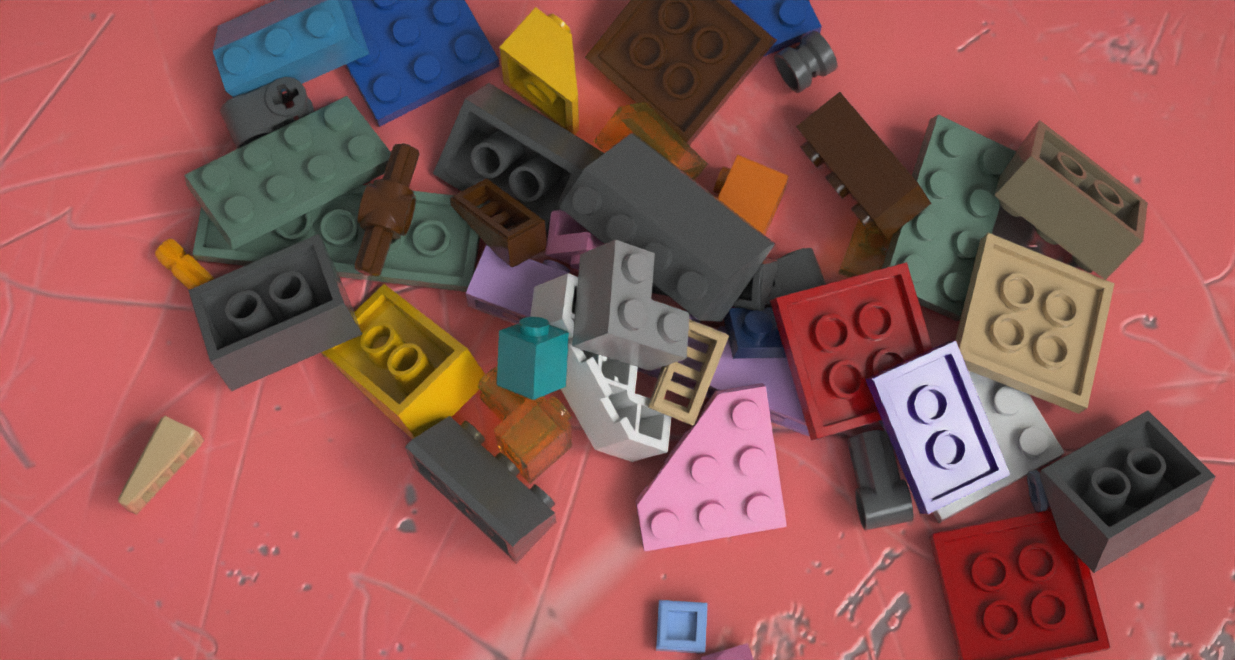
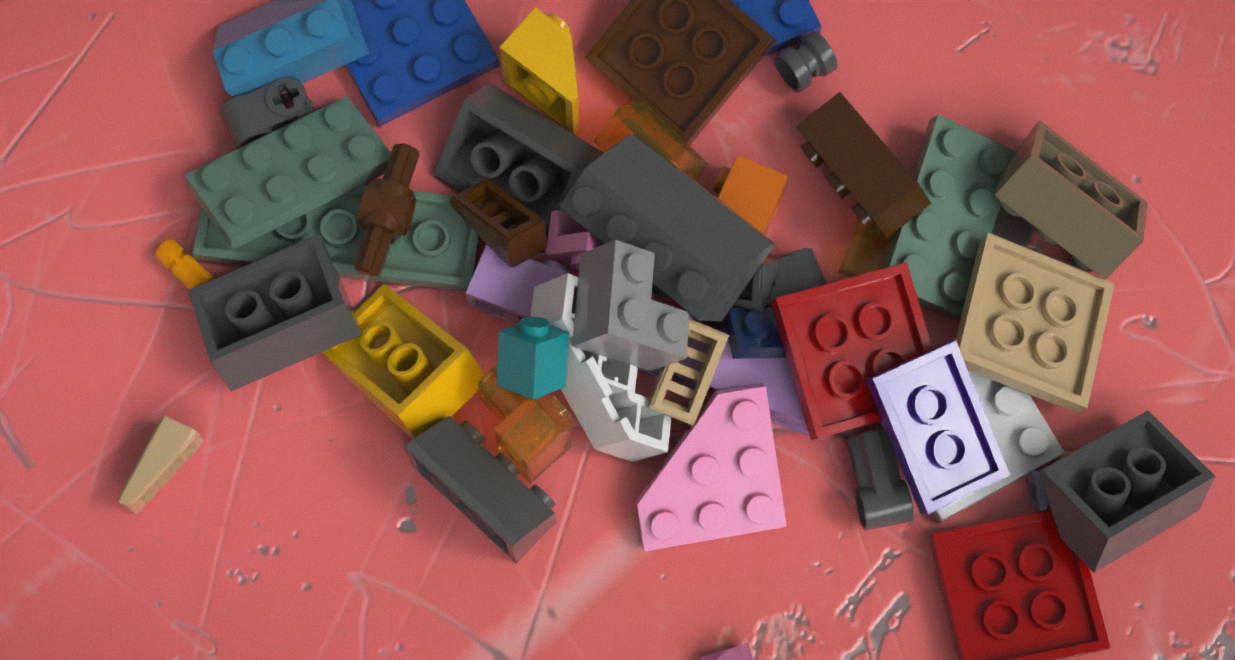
light blue tile [656,600,708,654] -> none

